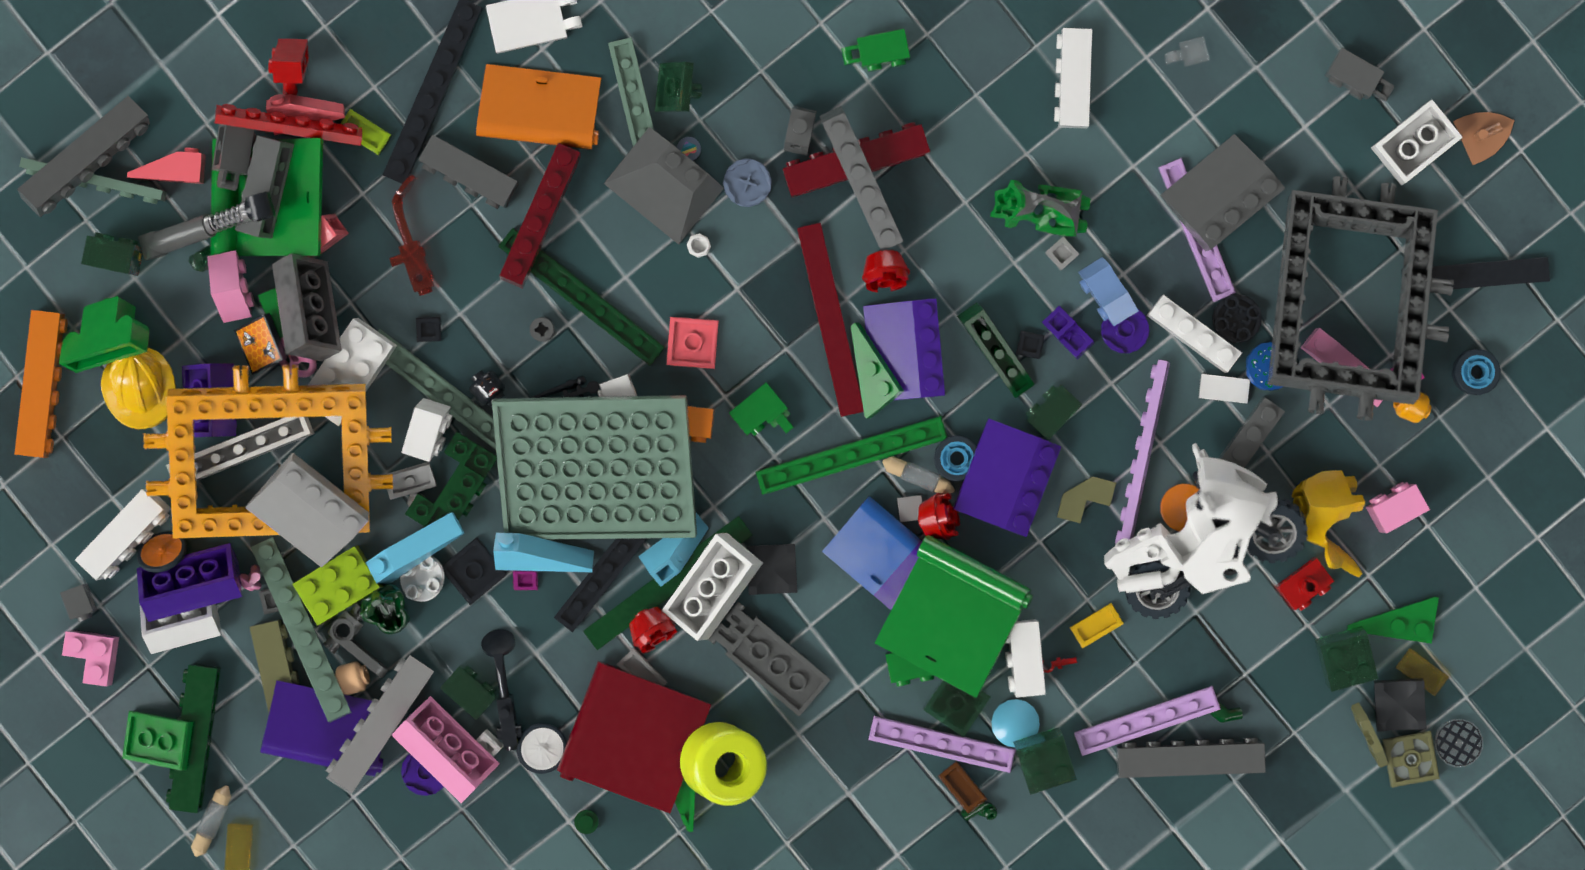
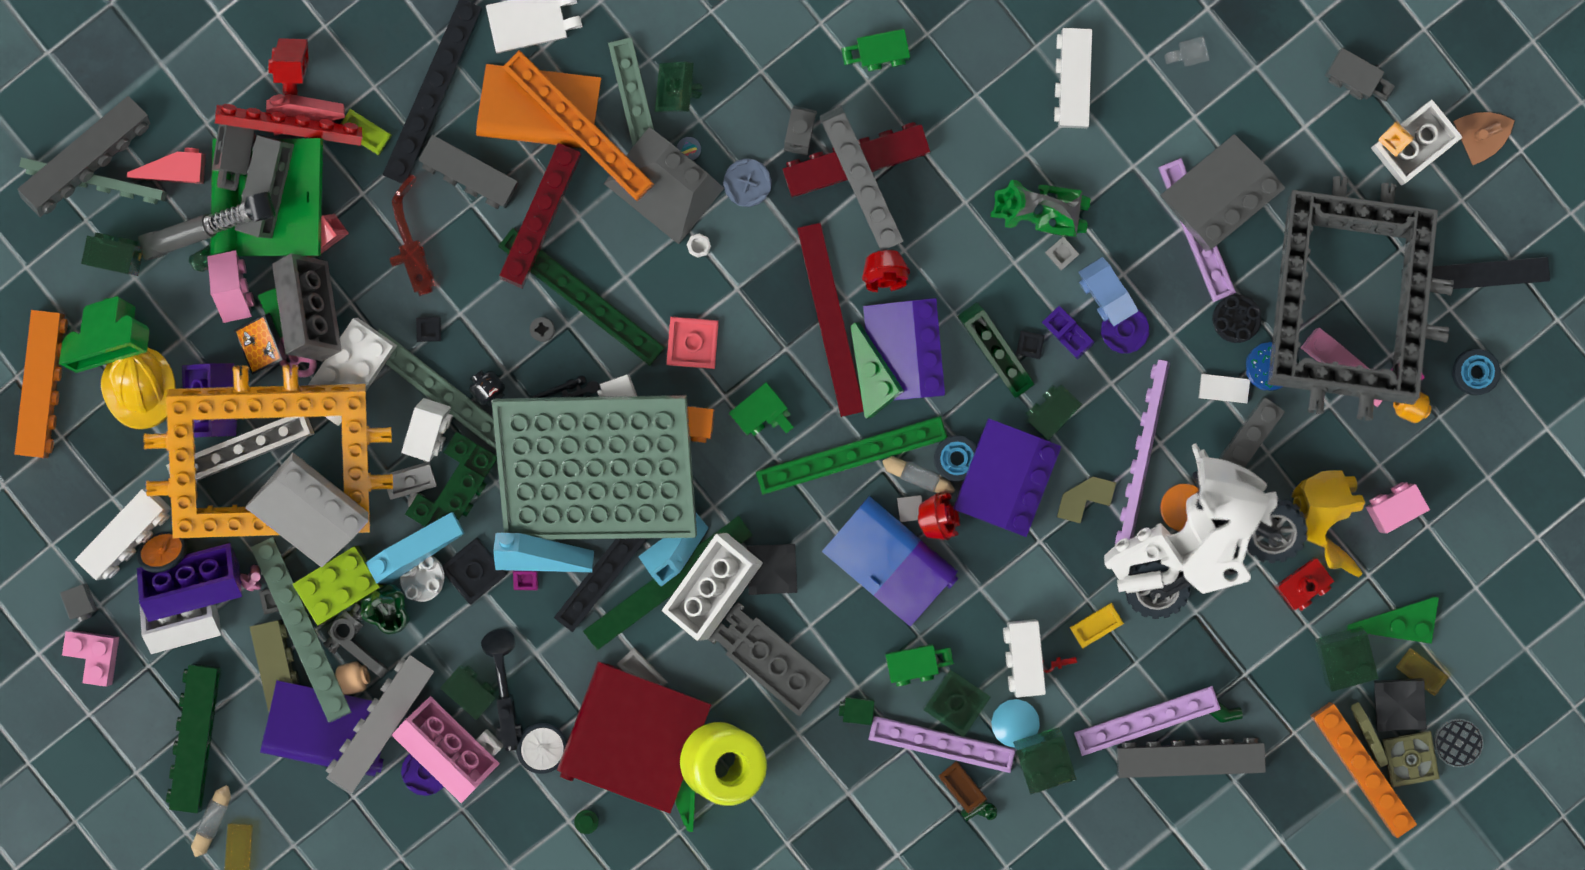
green tile [122,711,193,771] -> none
red cone [629,607,677,653] -> none
green door [875,535,1033,698] -> none
white brick [1147,295,1242,373] -> none
none -> orange tile [503,50,654,202]
none -> dark green brick [839,696,875,725]
none -> orange brick [1310,702,1417,838]
none -> light orange tile [1378,121,1414,157]

